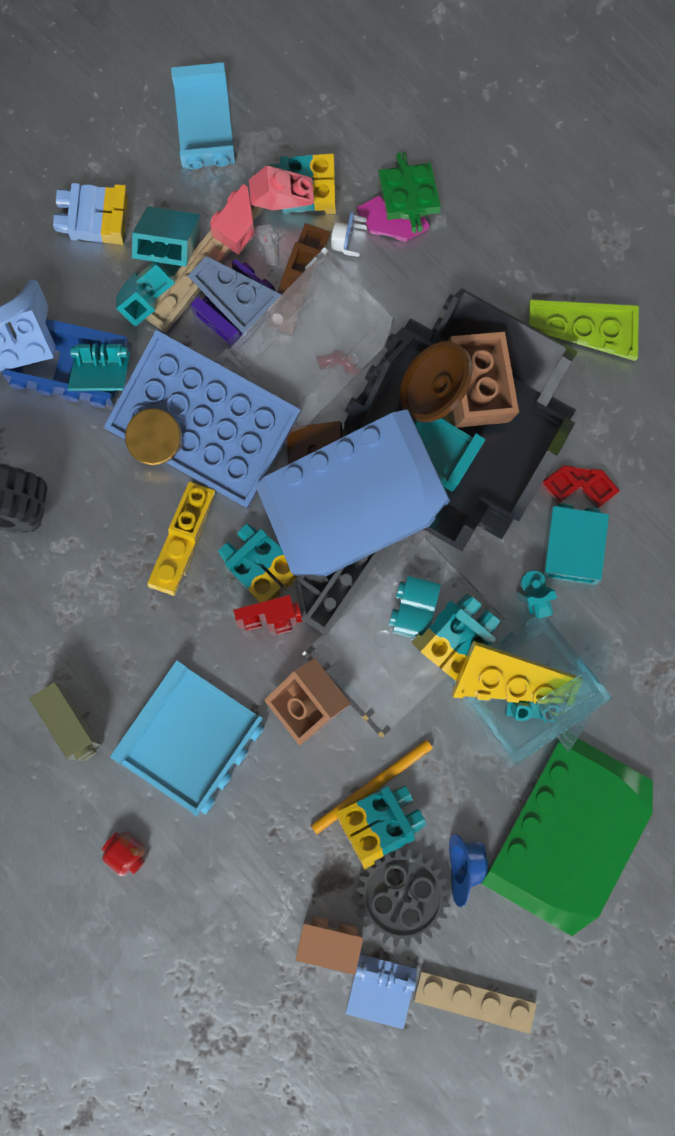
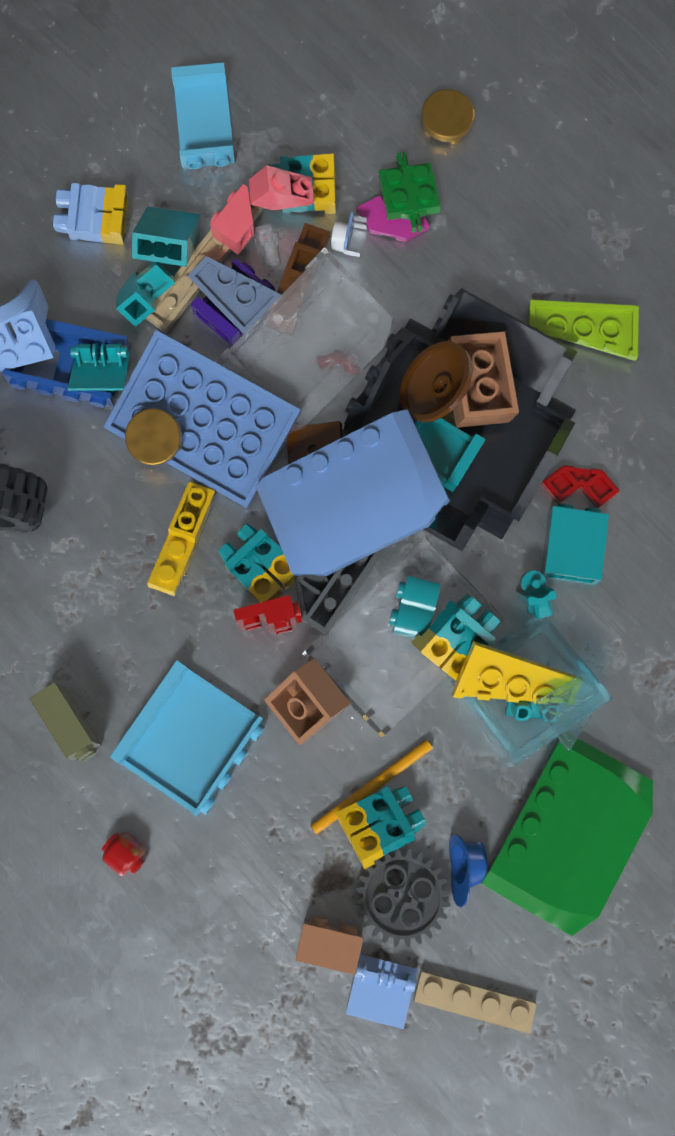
none -> pearl gold tile [421,89,474,144]

